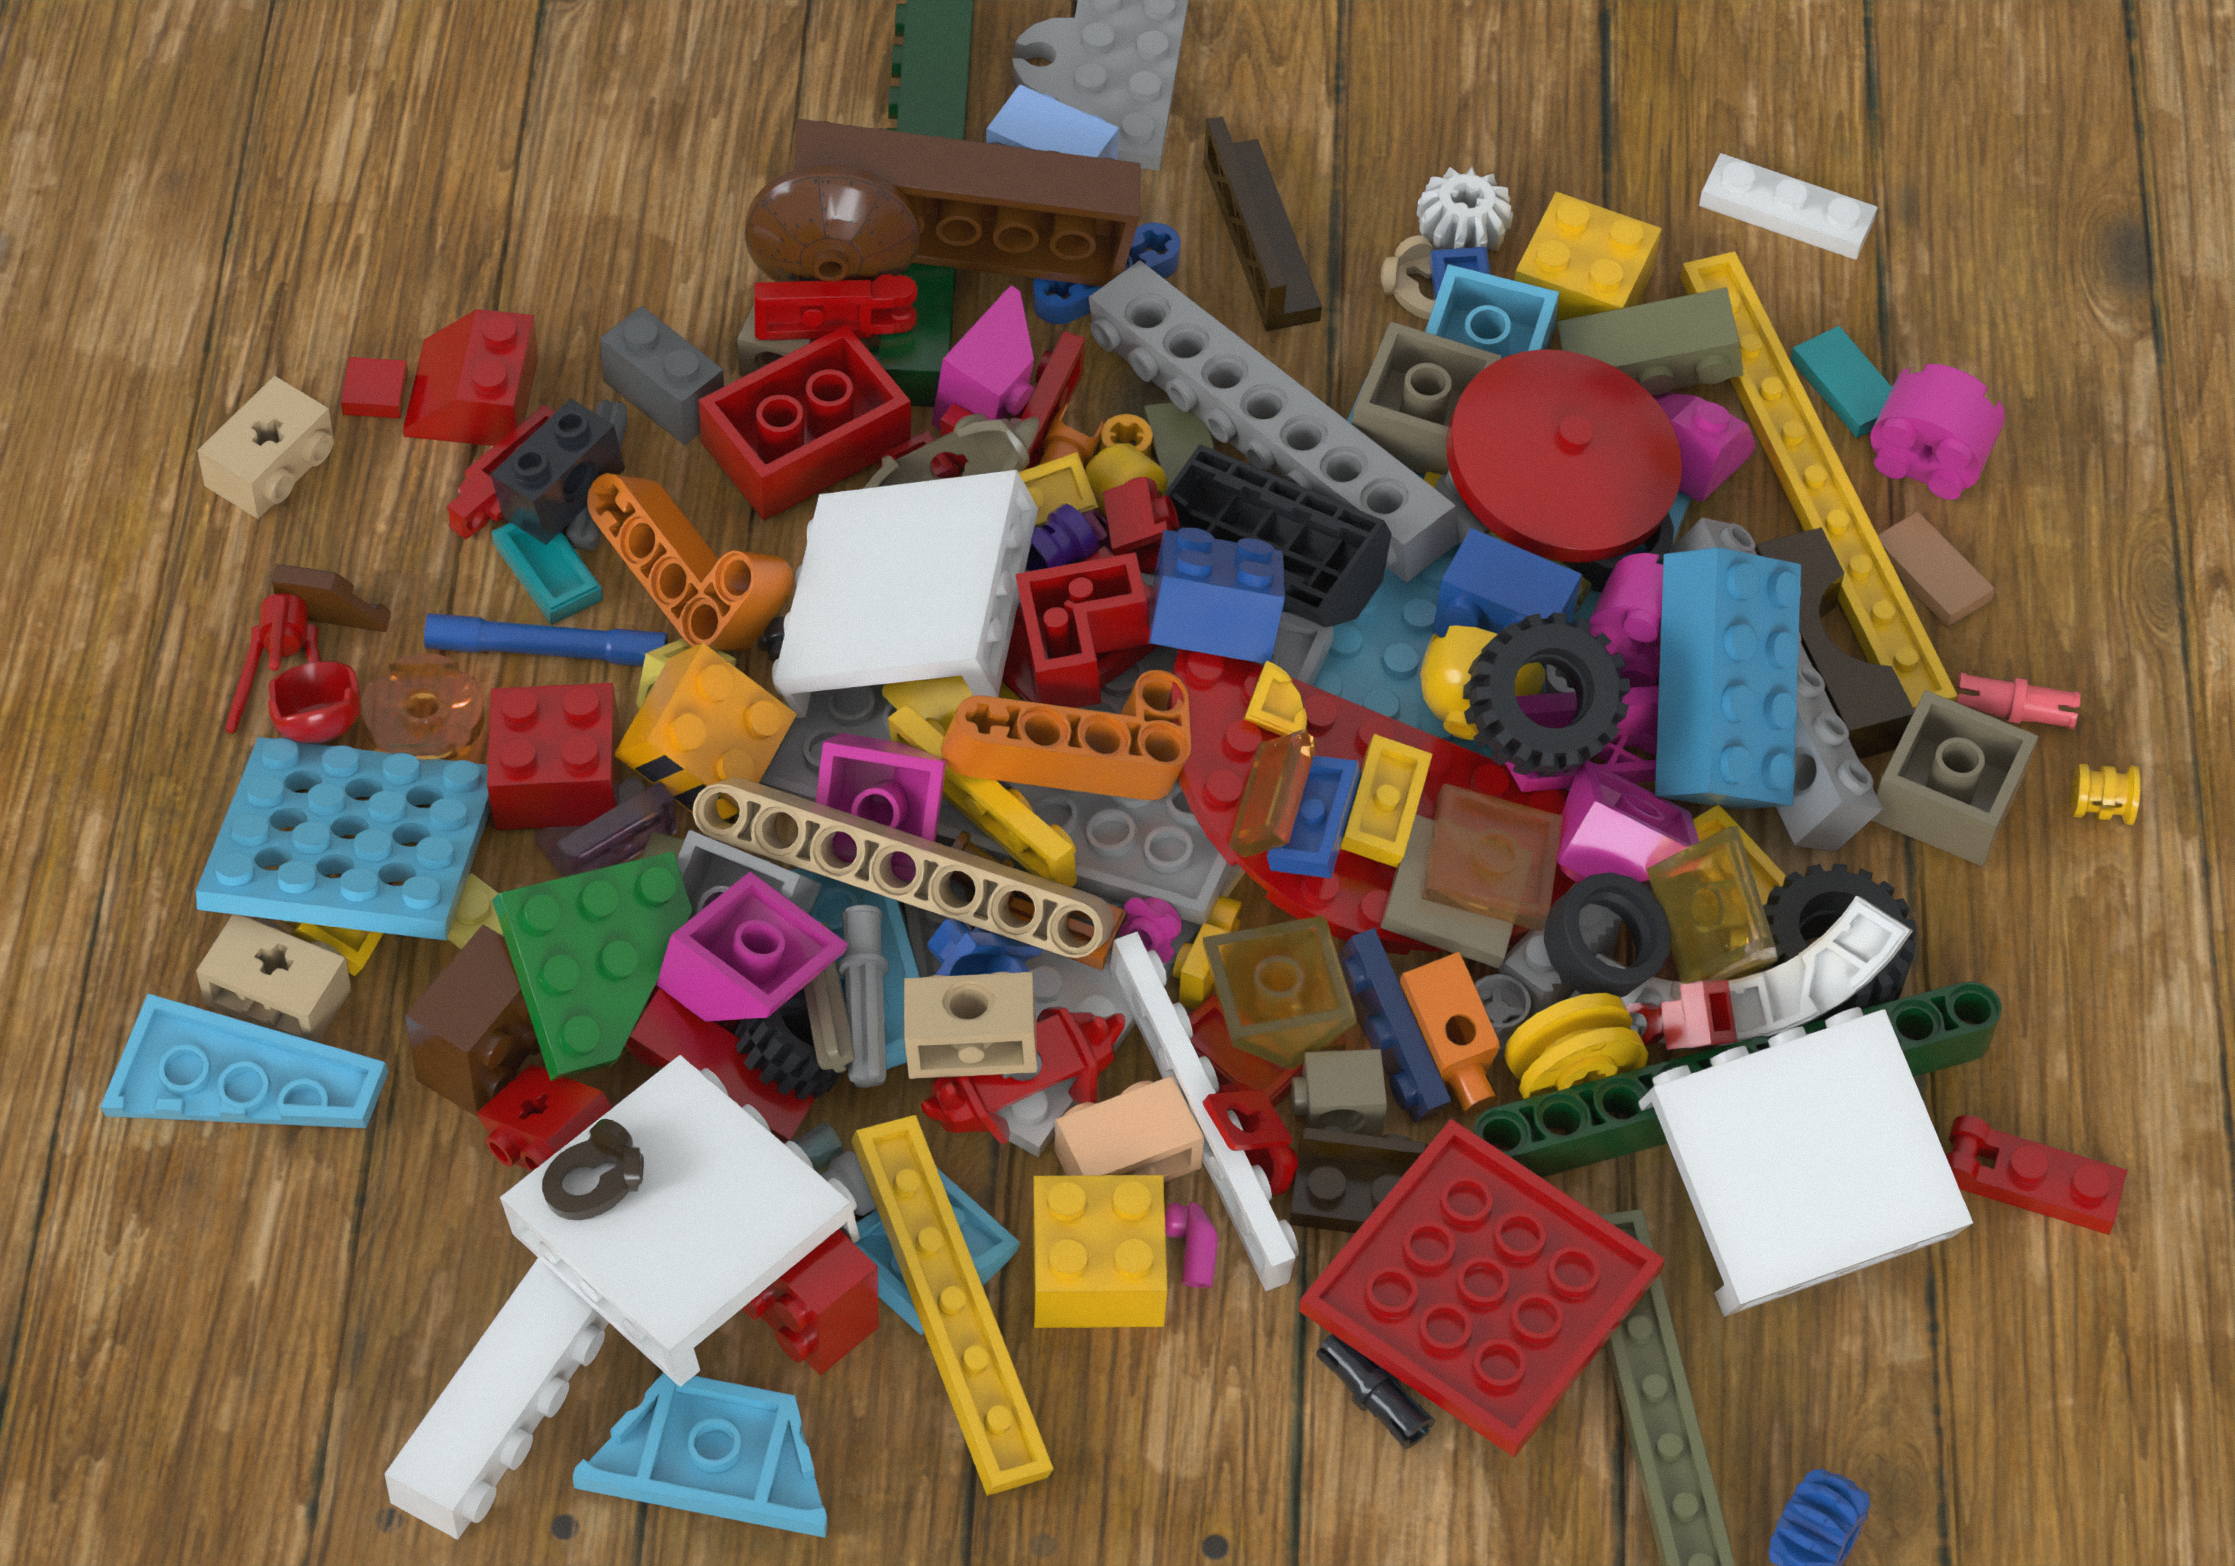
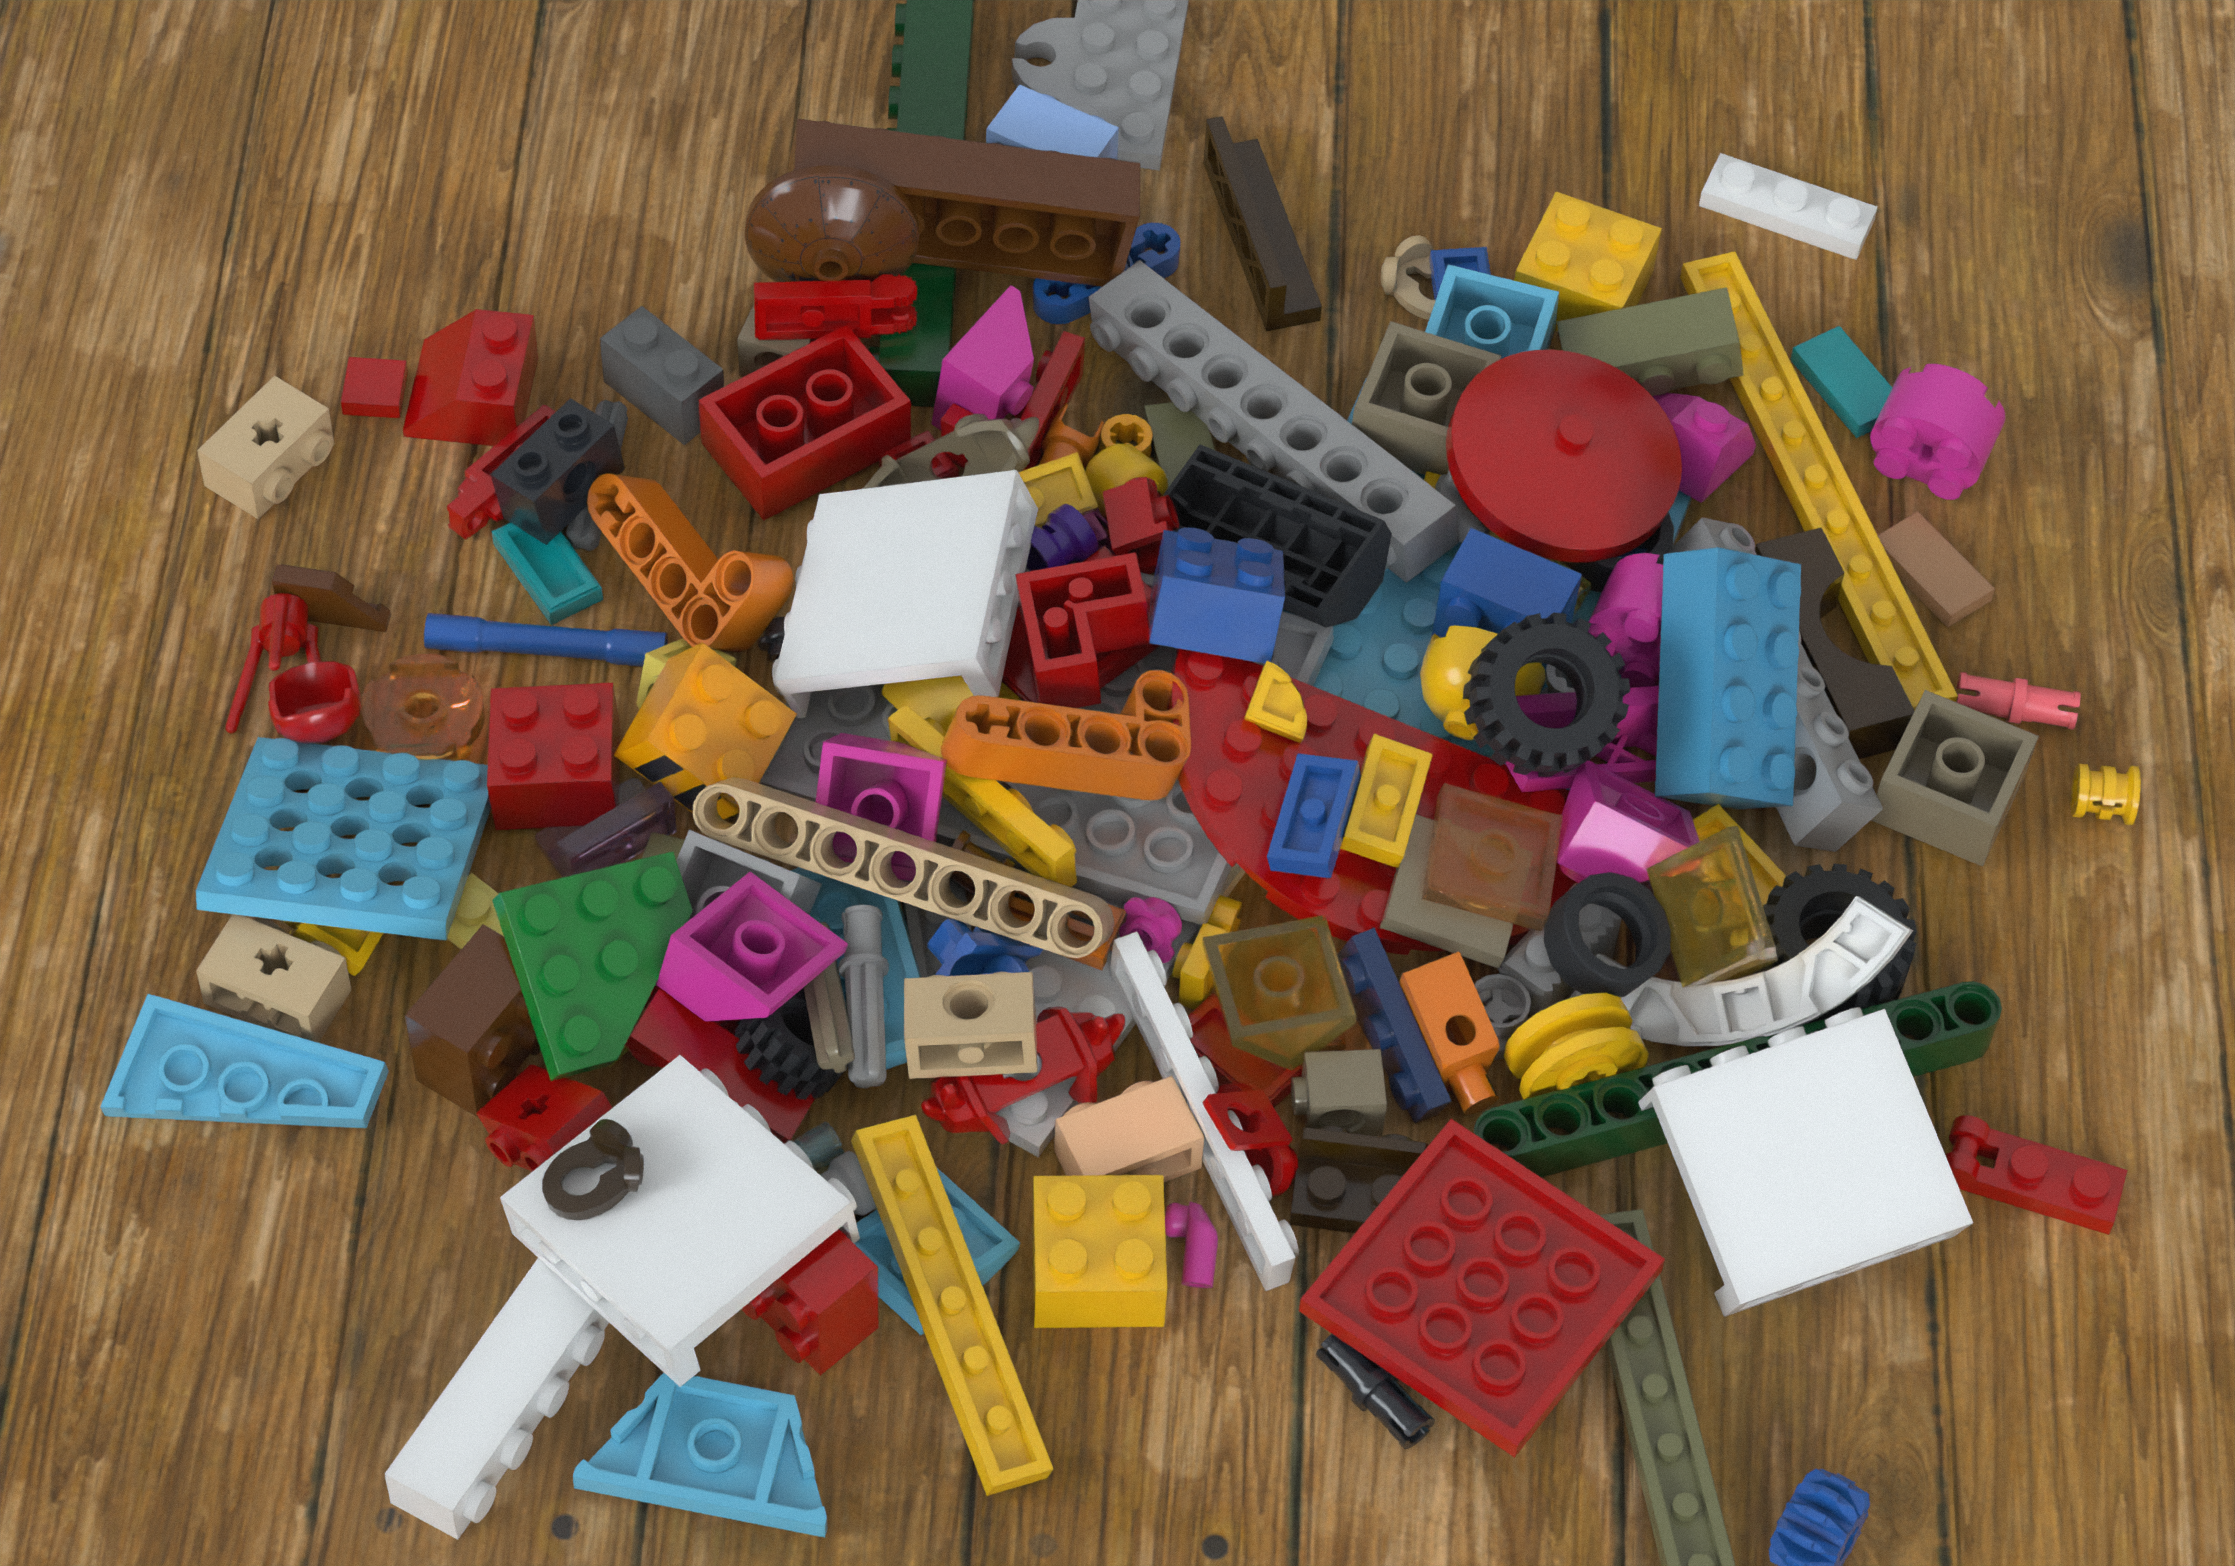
clear orange tile [1229,729,1318,858] -> none
white gear [1417,166,1513,251] -> none
red piece [1626,980,1737,1050] -> none

